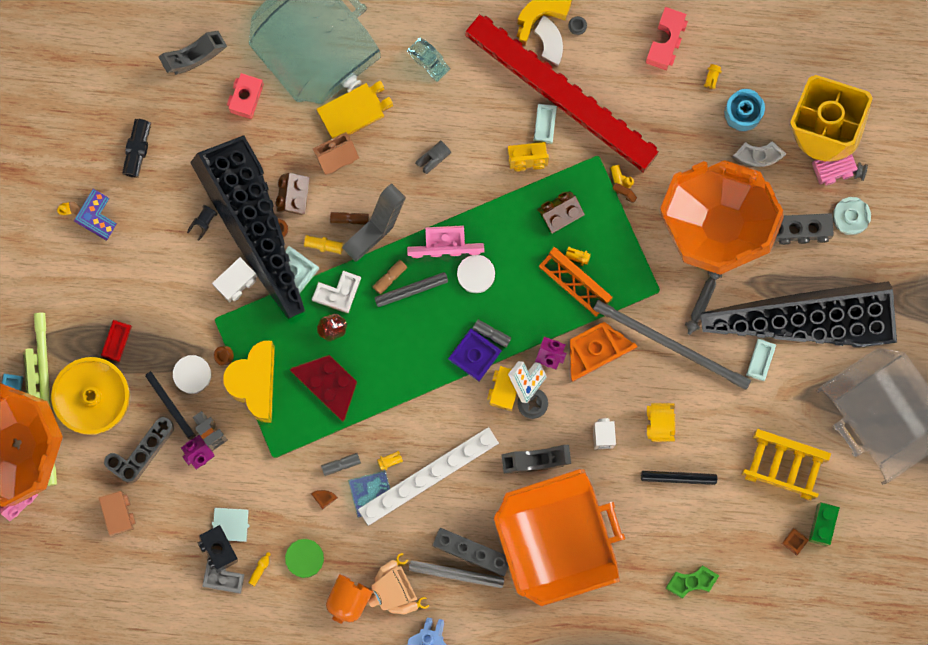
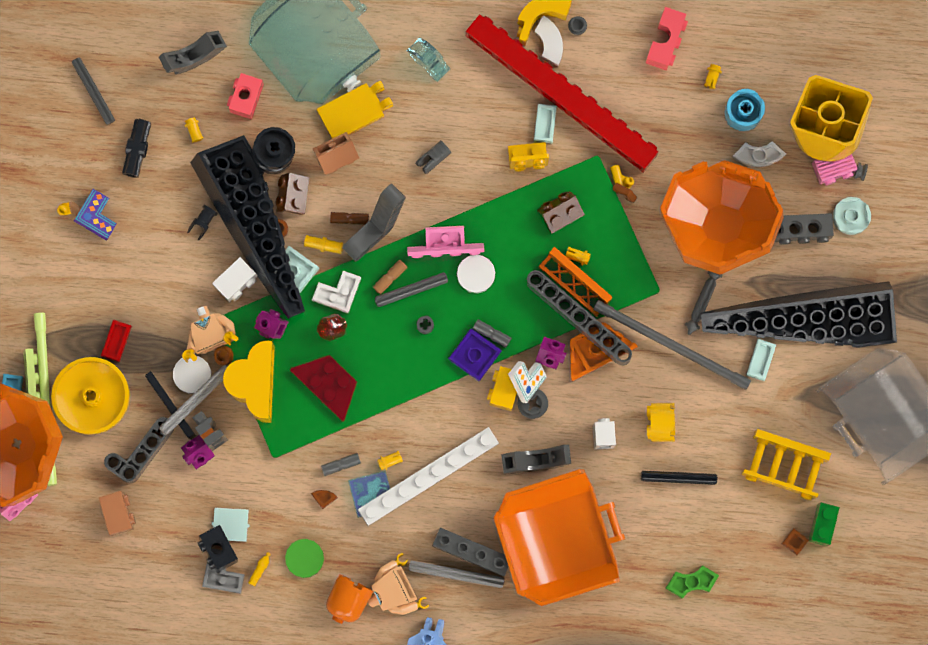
none -> dark grey axle [72,57,115,125]
none -> light grey axle [159,365,228,435]
none -> light nougat torso [182,306,238,363]
none -> yellow pin [184,117,204,143]
none -> black wheel [252,127,295,174]
none -> magenta brick [254,309,289,339]
none -> dark grey bush [417,316,434,334]
none -> dark grey beam [527,270,632,366]

